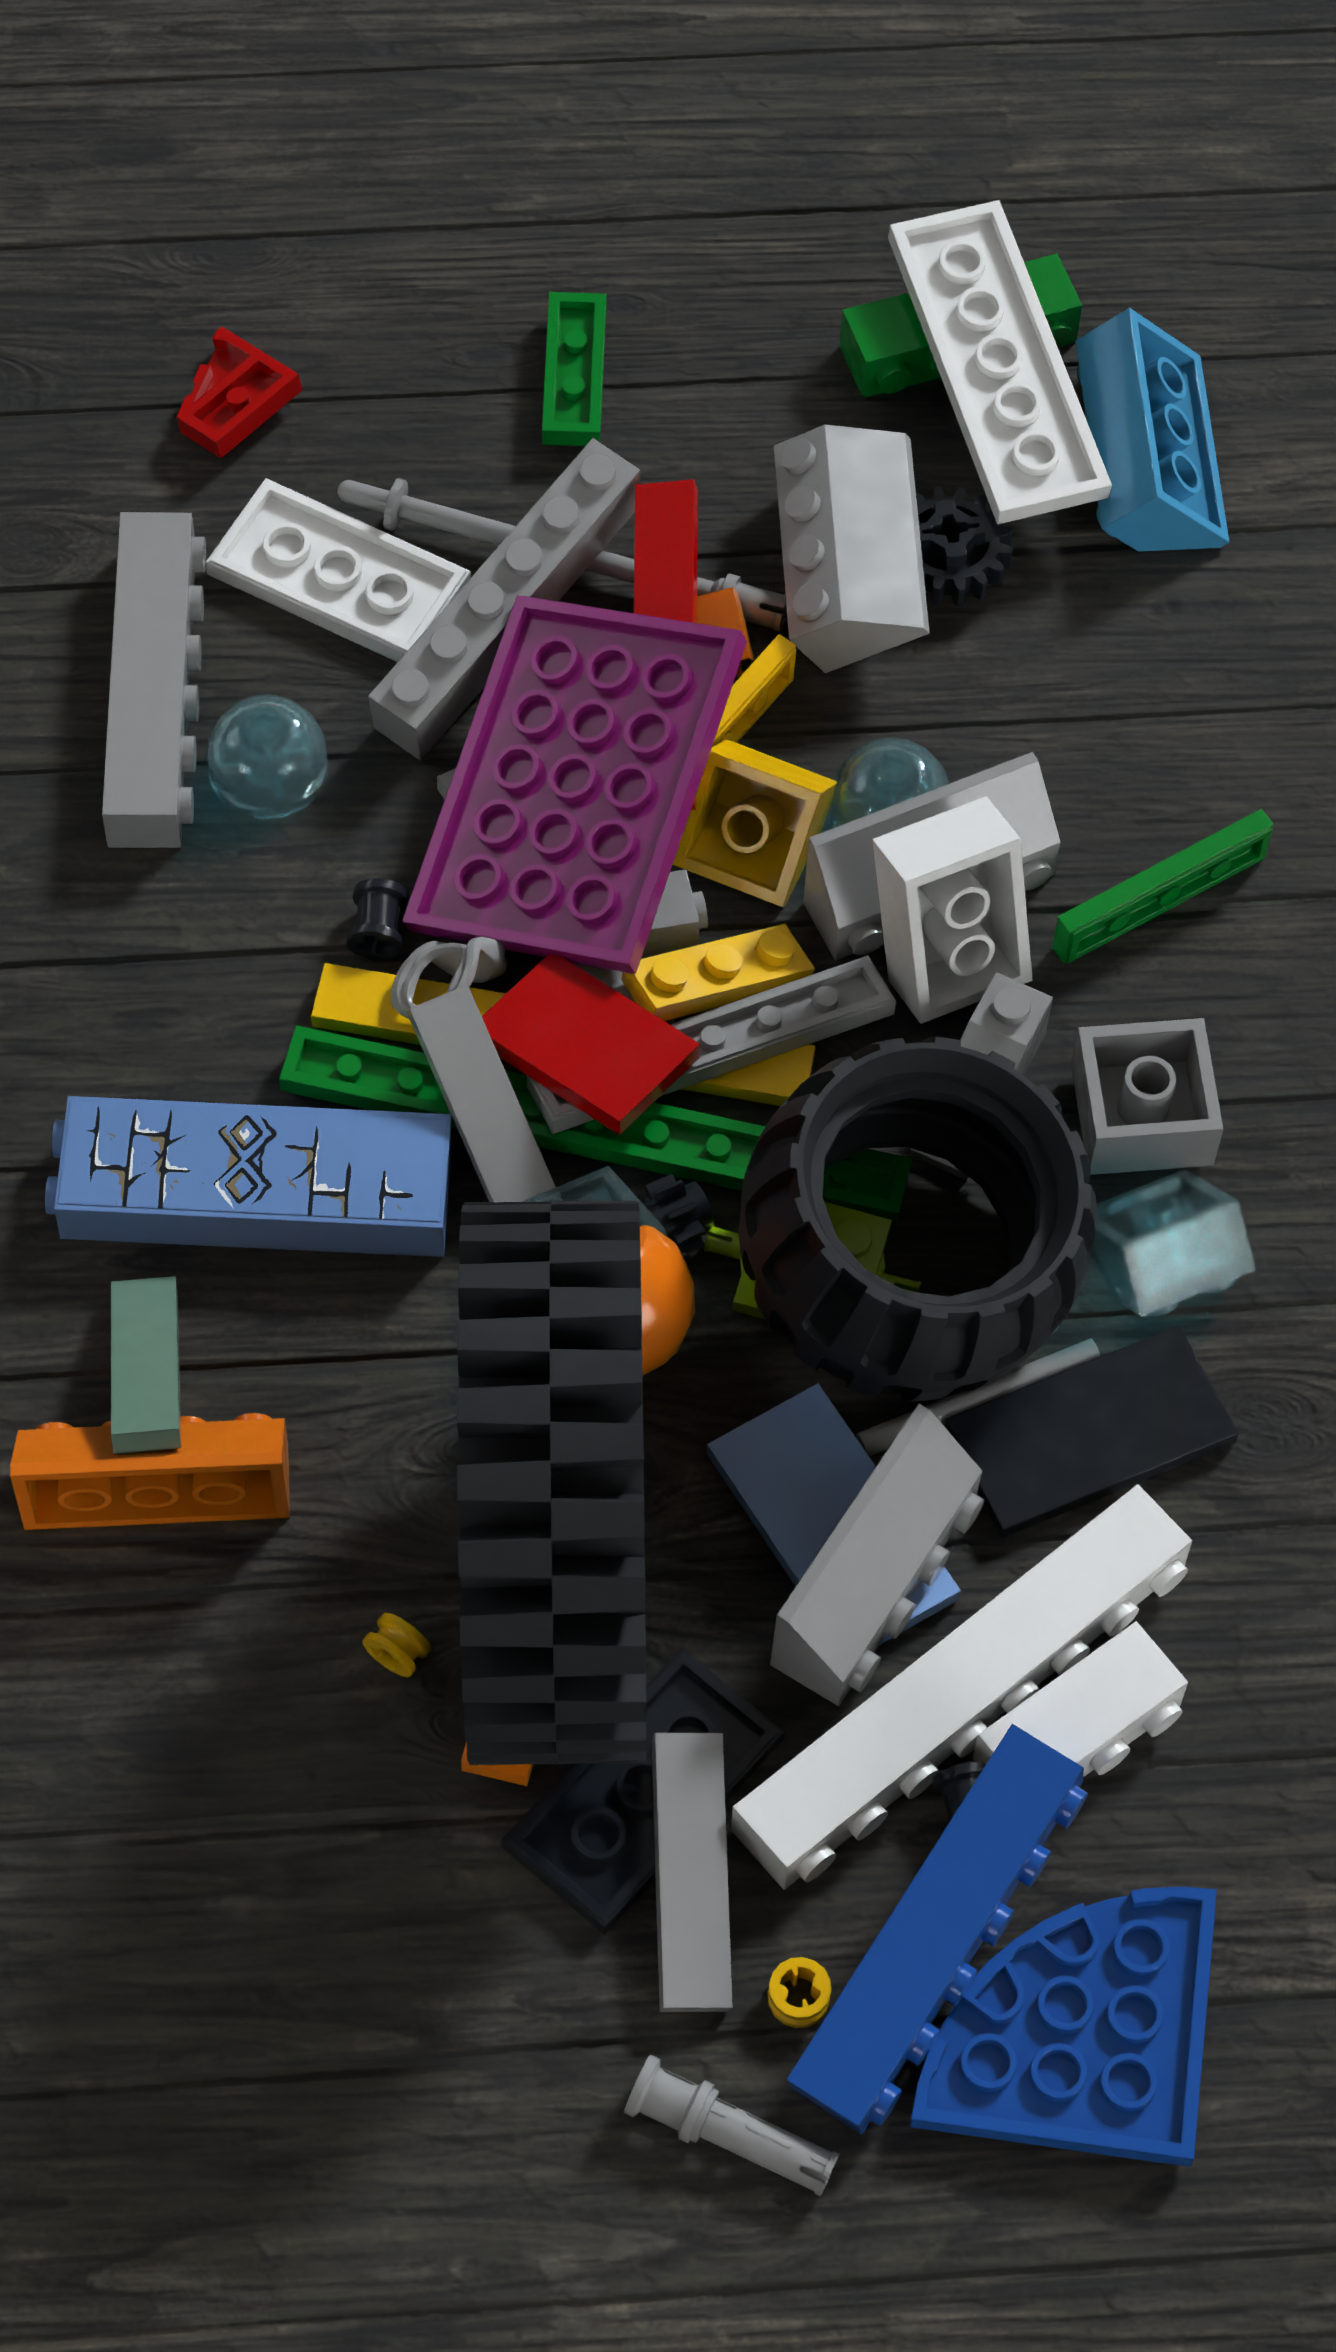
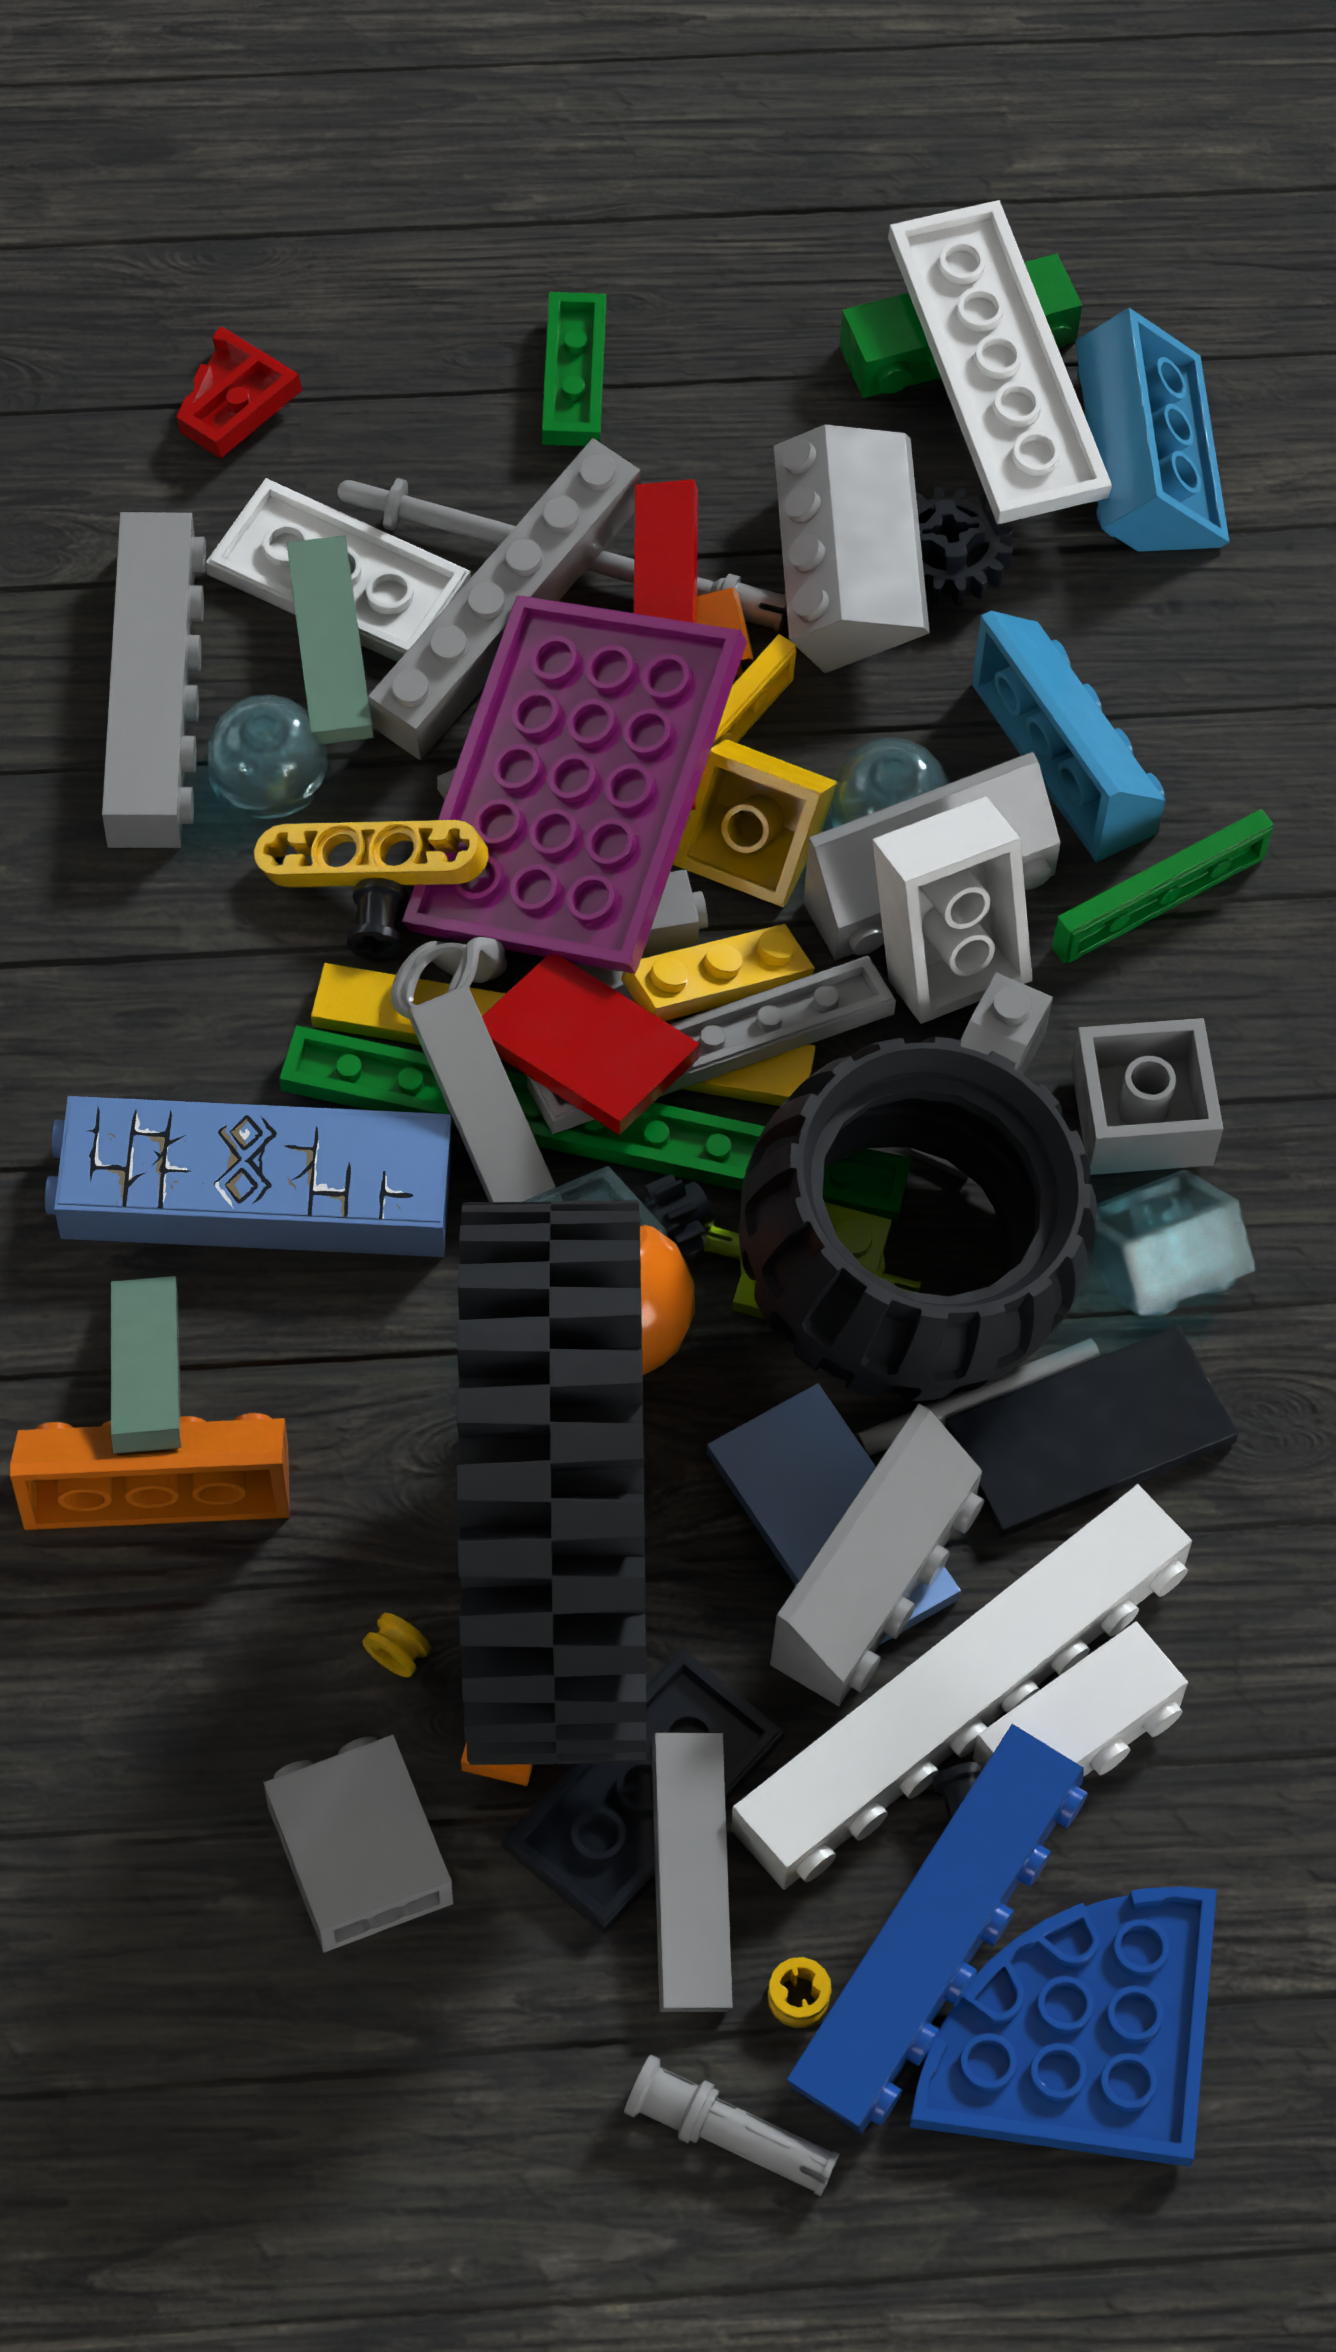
none -> yellow beam [254,820,489,887]
none -> light grey brick [263,1735,453,1953]
none -> sand green tile [286,535,373,745]
none -> dark azure slope [971,611,1166,863]

